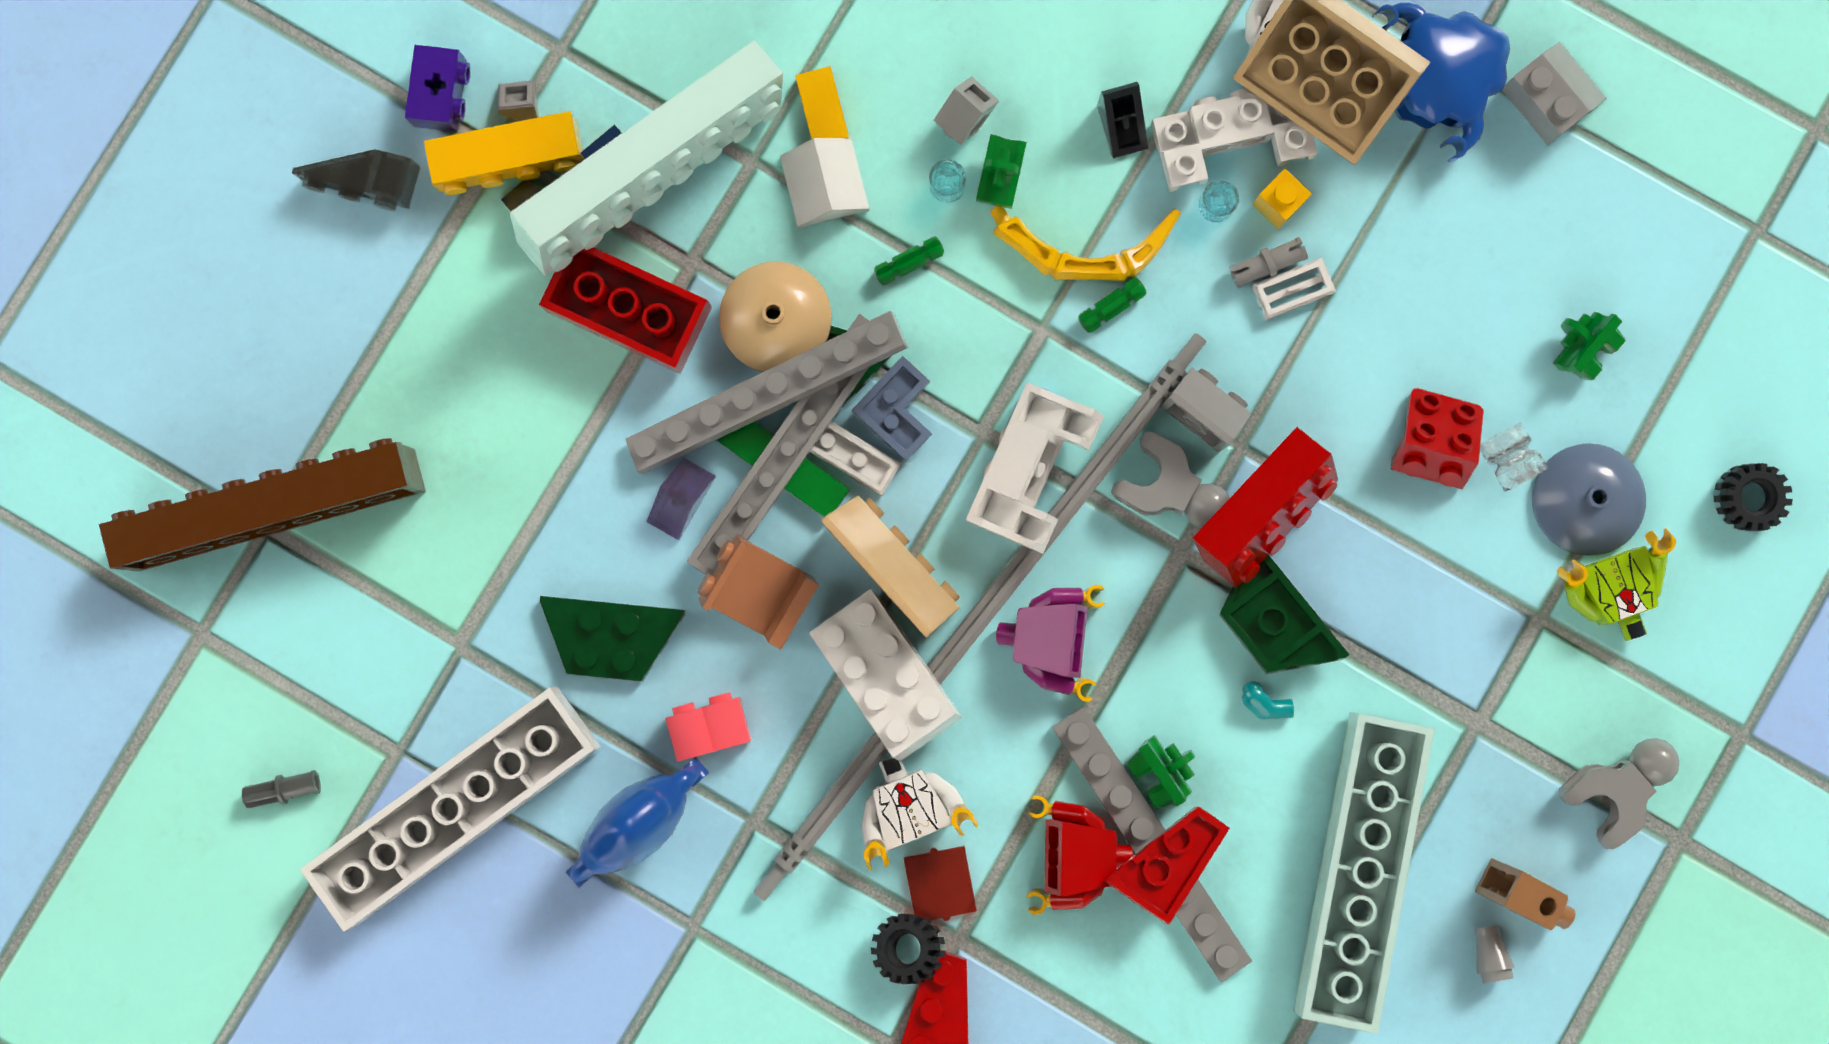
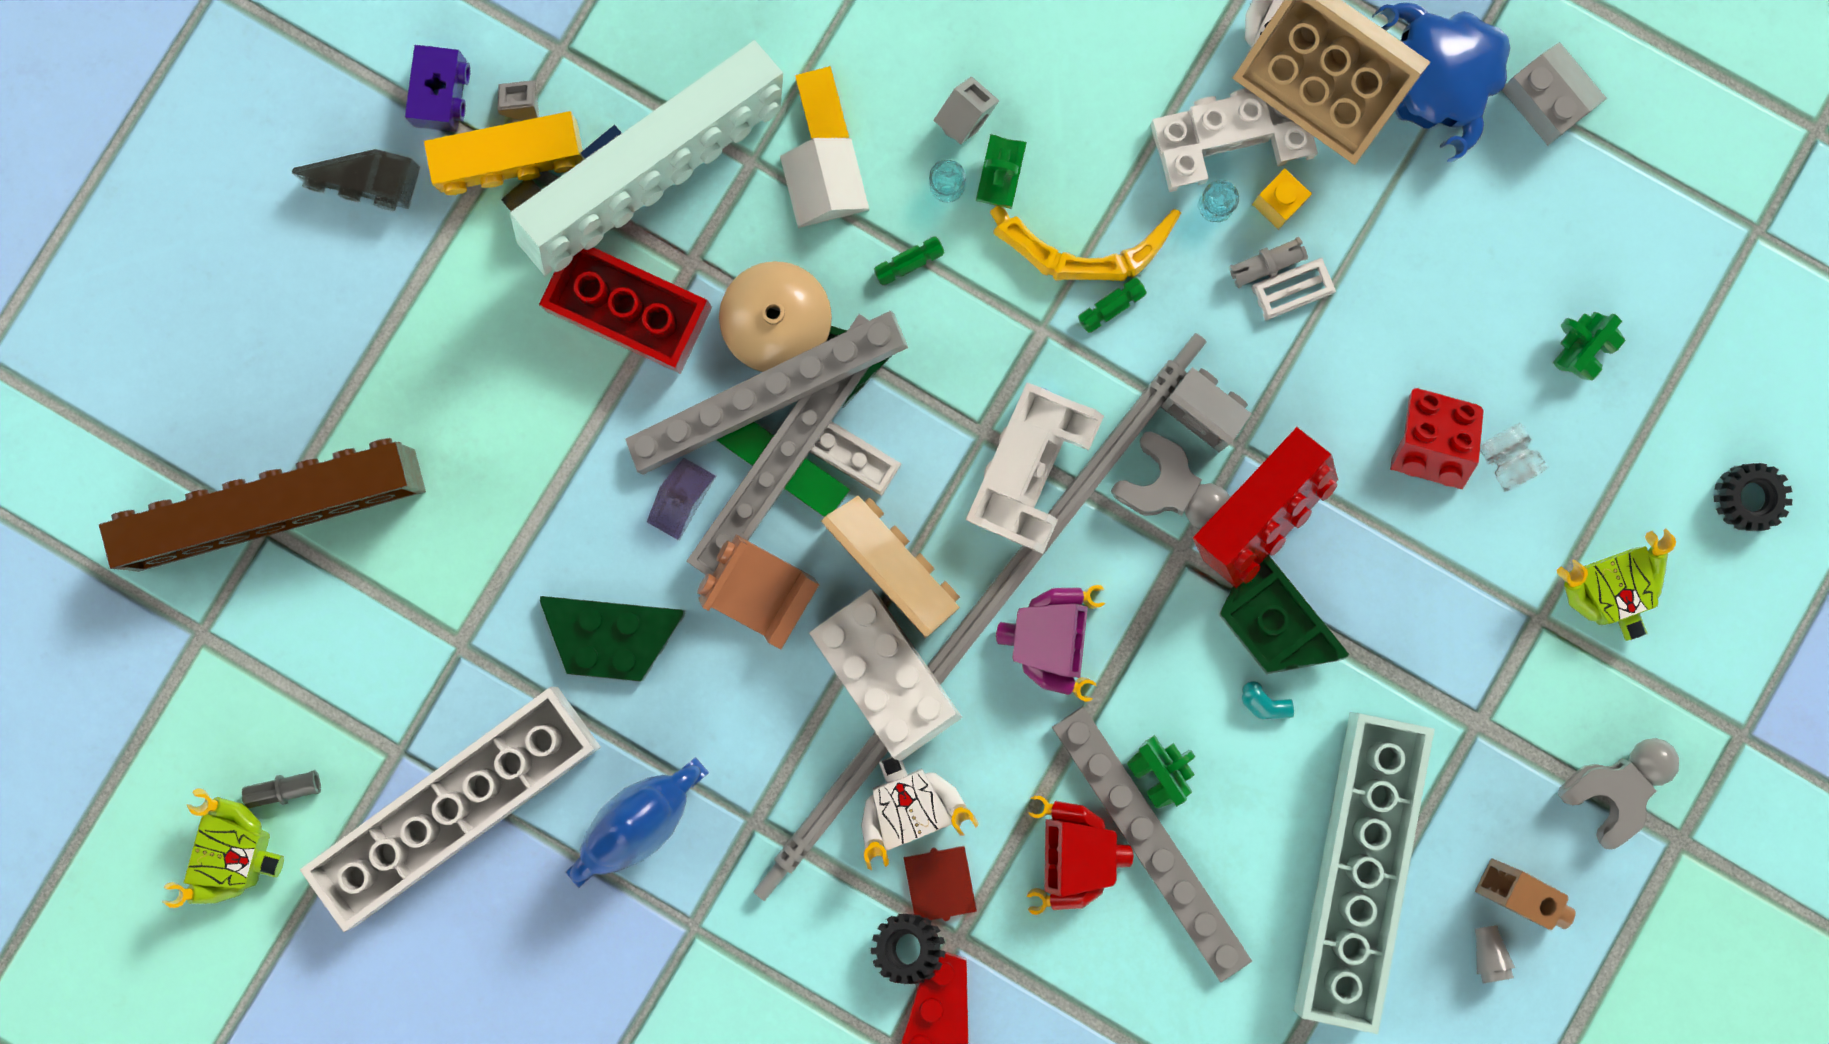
coral brick [665,692,752,762] -> none
sand blue plate [852,356,932,462] -> none
black slope [1097,82,1148,158] -> none
red wing [1103,806,1230,925] -> none
sand blue dish [1532,443,1646,555] -> none
none -> lime torso [162,788,284,908]

